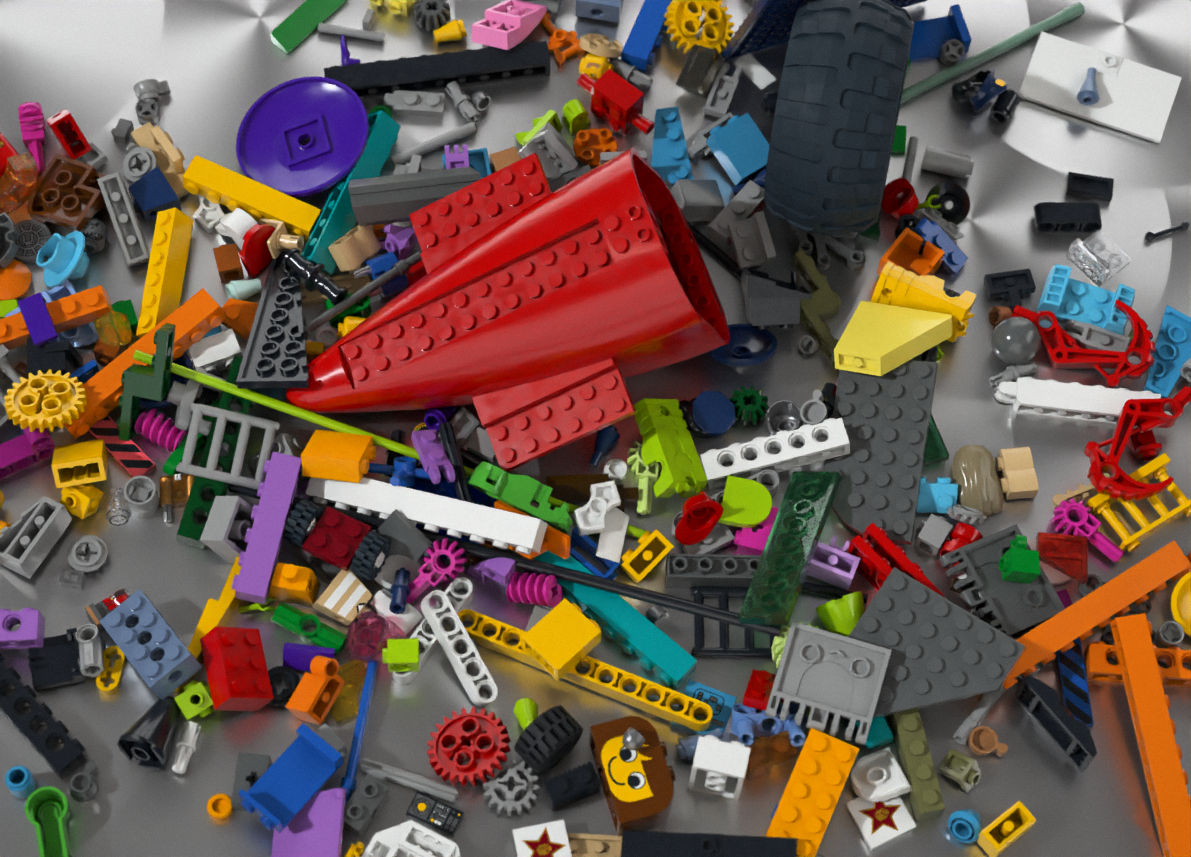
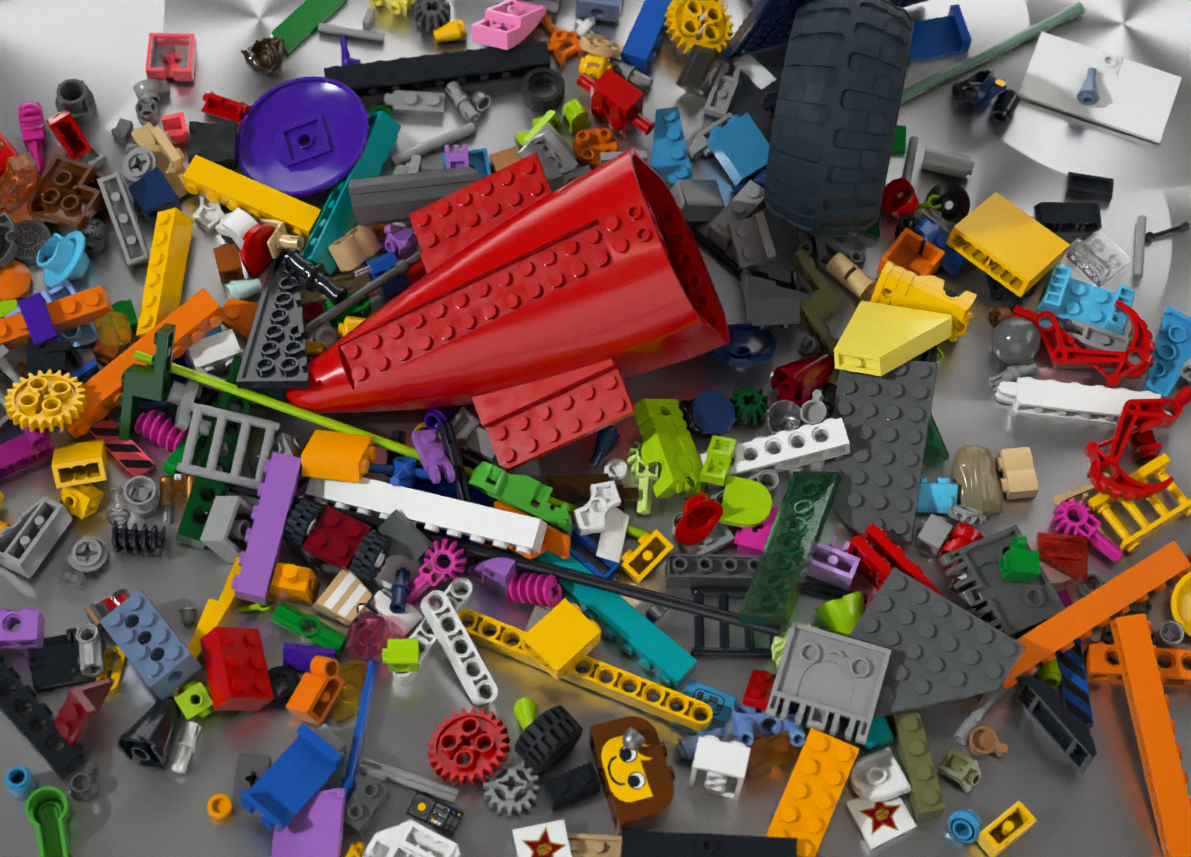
flat silver wheel [939,39,964,65] -> none
none -> dark red bracket [54,678,113,746]
none -> dark grey piece [55,79,97,126]
none -> black piece [111,521,166,556]
none -> coral piece [145,33,197,82]
none -> coral panel [161,112,189,149]
none -> light grey piece [179,606,196,625]
none -> black brick [188,120,237,169]
none -> red hinge [201,91,251,124]
none -> dark brown hair [241,37,285,74]
none -> red tile [303,302,324,324]
none -> black tyre [522,67,565,112]
none -> white piece [576,17,596,37]
none -> lime slope [700,435,737,486]
none -> dark red cone [770,352,835,408]
none -> tan pin [826,252,876,300]
none -> yellow brick [946,192,1070,297]
none -> lime cone [1036,652,1062,688]
none -> light grey bar [1133,215,1147,279]

